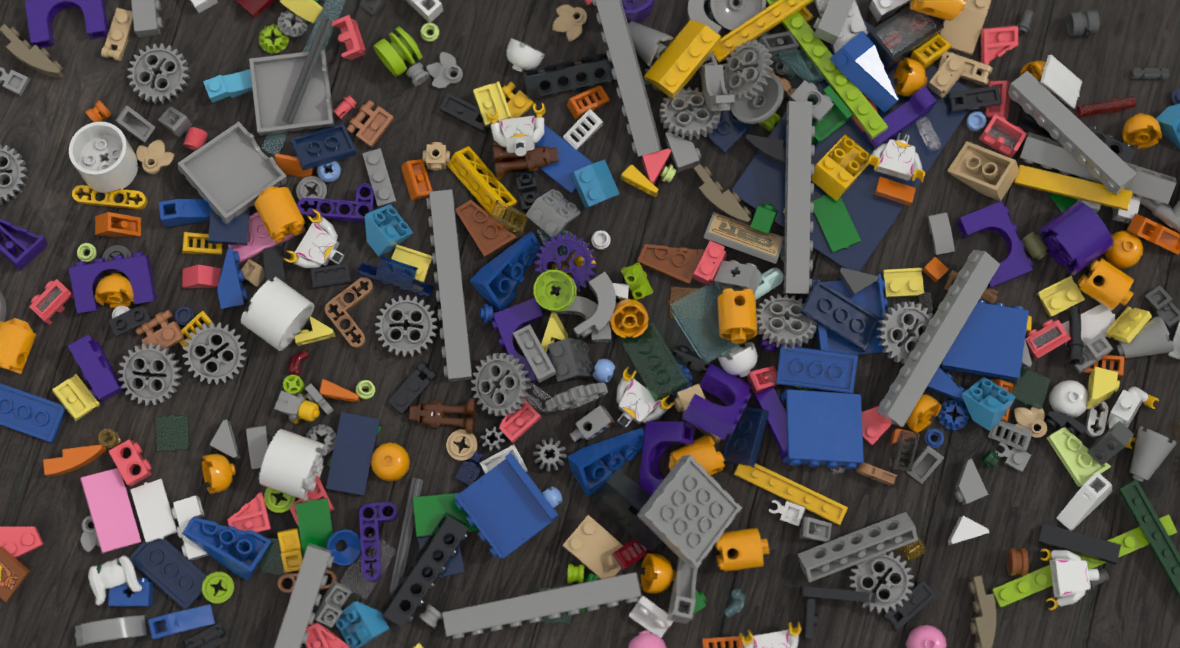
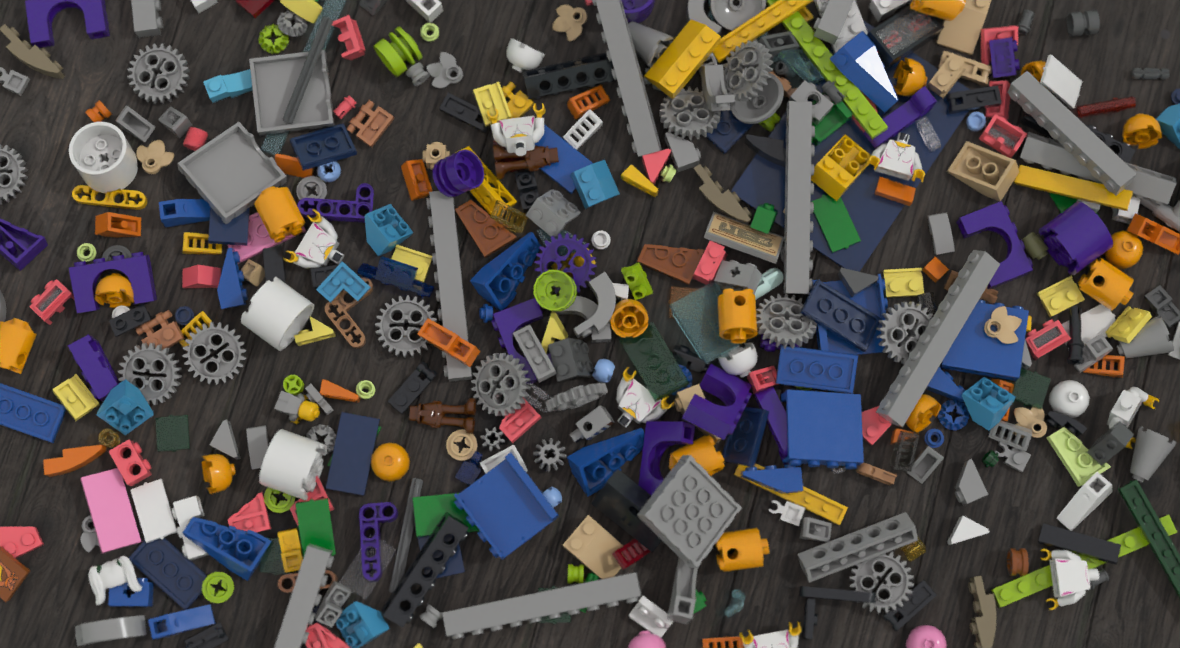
tan plate [101,8,134,61] -> none
dark red arm [288,349,310,376] -> none
blue piece [326,529,361,566] -> none
light grey plate [362,148,397,208] -> none
light orange cylinder [641,554,675,593] -> none
yellow slope [910,34,952,70] -> none
white beam [1085,401,1108,437] -> none
light yellow slope [1086,367,1120,409] -> none
none -> dark azure slope [97,379,154,435]
none -> dark azure plate [316,261,371,303]
none -> orange slope [417,318,480,367]
none -> dark purple wheel [433,150,484,198]
none -> blue slope [741,464,803,494]
none -> dark grey pin [821,80,845,105]
none -> tan plate [984,306,1022,344]
none -> dark purple bracket [989,36,1020,78]

